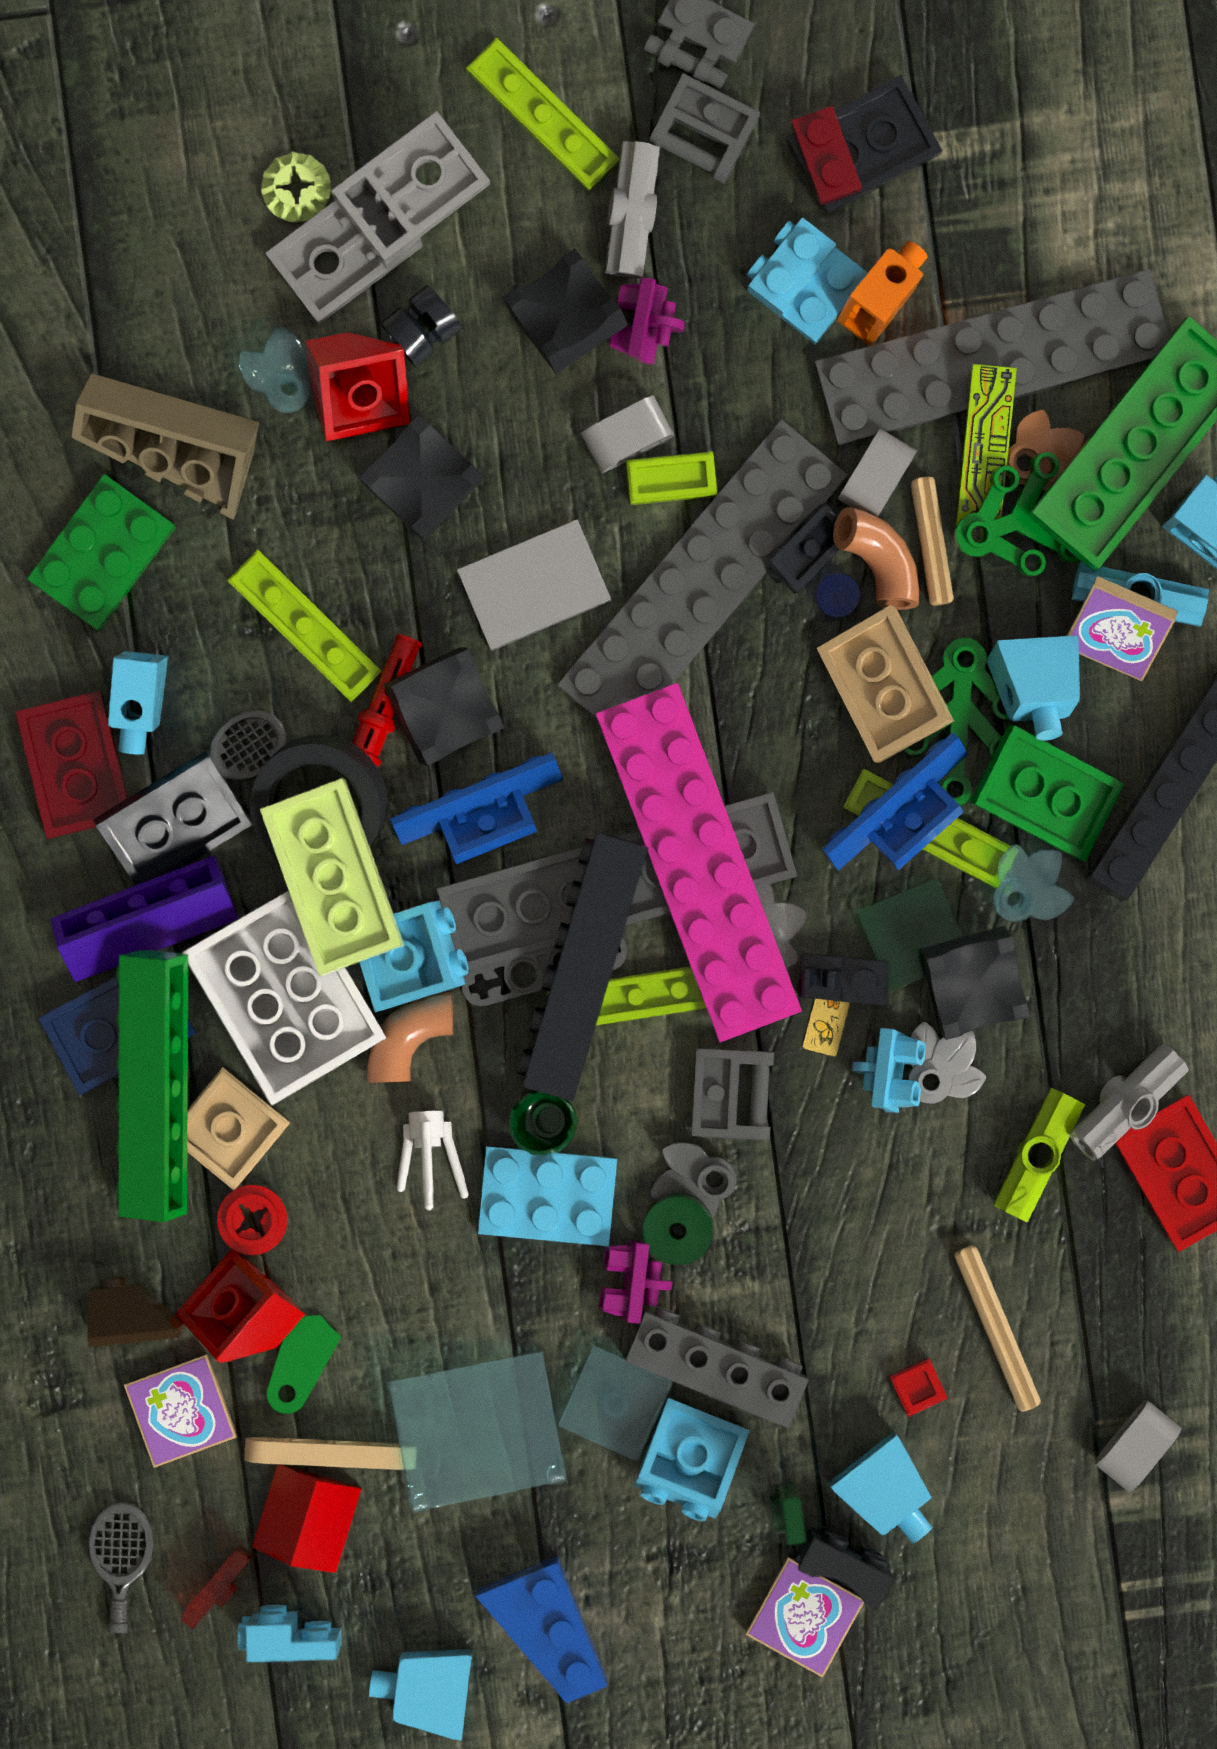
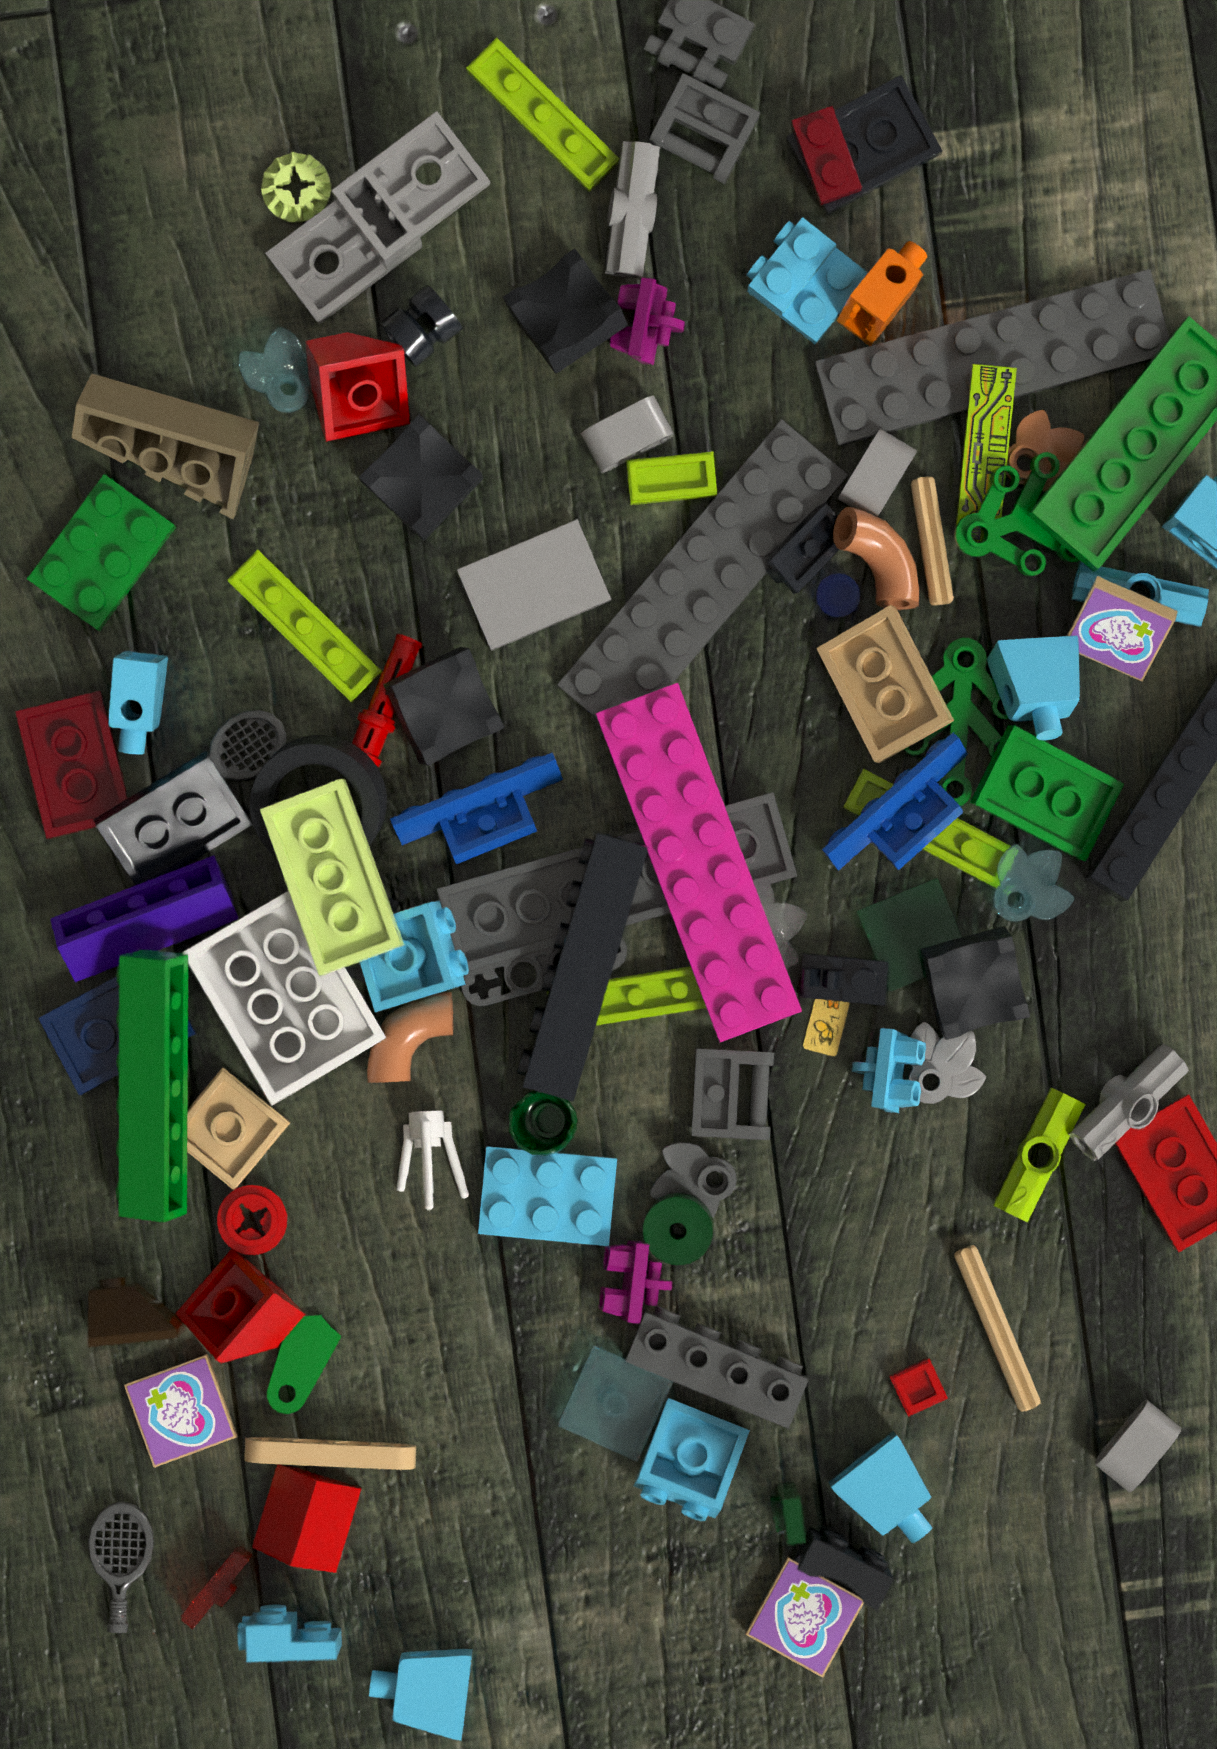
clear light blue piece [388,1352,566,1513] -> none
blue wedge [476,1556,608,1703] -> none

